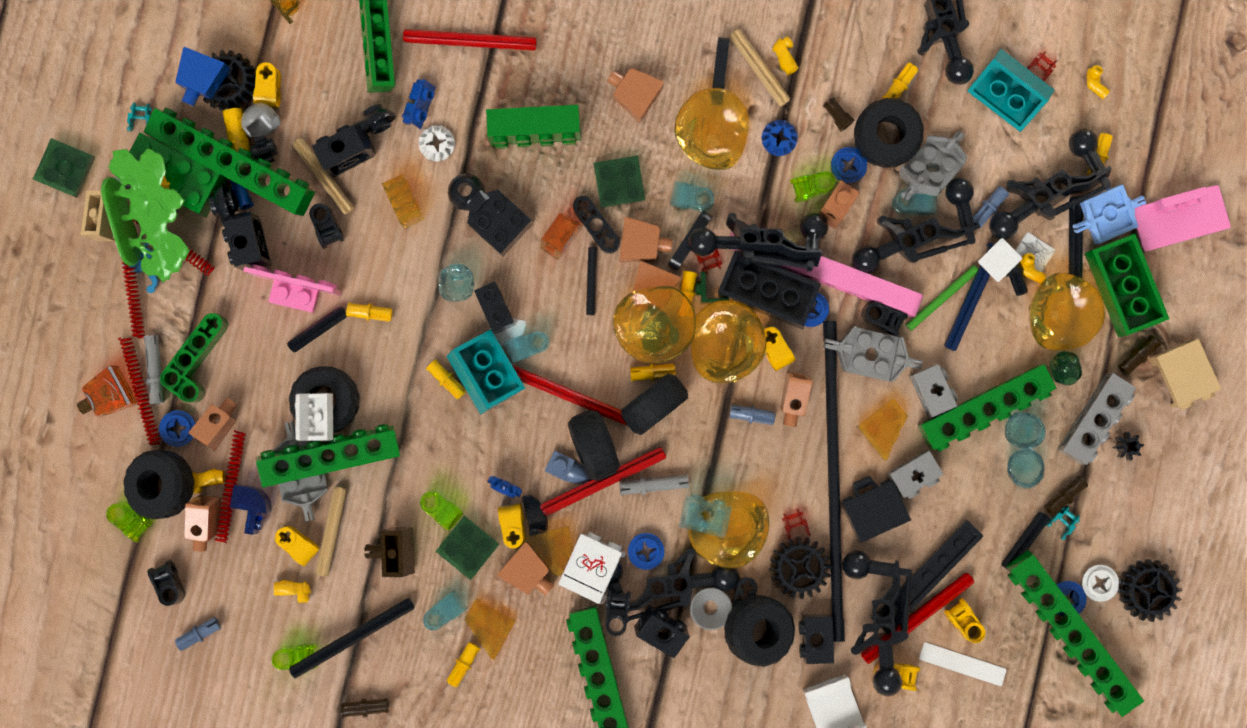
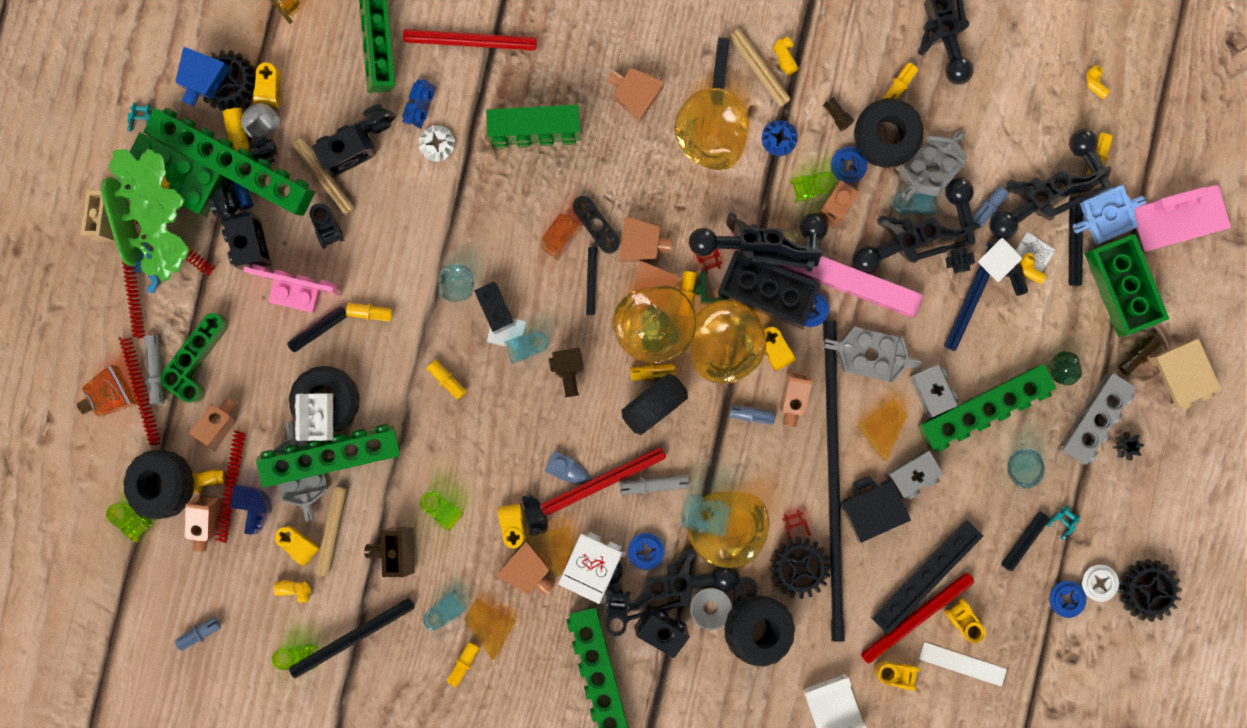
clear green plate [33,138,95,198] -> none
black piece [147,560,185,606] -> none
blue gear [159,410,195,447] -> none
dark brown pin [340,698,389,718] -> none
clear yellow brick [382,174,425,229] -> none
clear green plate [435,515,500,580] -> none
teal slope [446,329,525,415] -> none
black brick [447,173,533,257] -> none
blue gear [487,476,522,498] -> none
red axle [512,365,627,426] -> none
black tyre [568,410,620,481] -> none
clear green plate [593,155,645,208] -> none
black beam [668,210,713,271] -> none
clear light blue piece [670,182,714,212] -> none
black brick [798,614,834,664] -> none
black piece [842,550,912,697] -> none
black piece [861,302,908,337] -> none
bright green bar [905,265,978,331] -> none
teal slope [967,49,1055,132] -> none
clear light blue hair [1005,412,1046,449] -> none
green brick [1006,550,1144,717] -> none
clear red piece [1027,51,1057,81] -> none
clear yellow piece [1029,273,1105,351] -> none
dark brown pin [1044,476,1088,516] -> none
none -> dark brown brick [549,347,585,398]
none -> black gear [945,248,975,273]

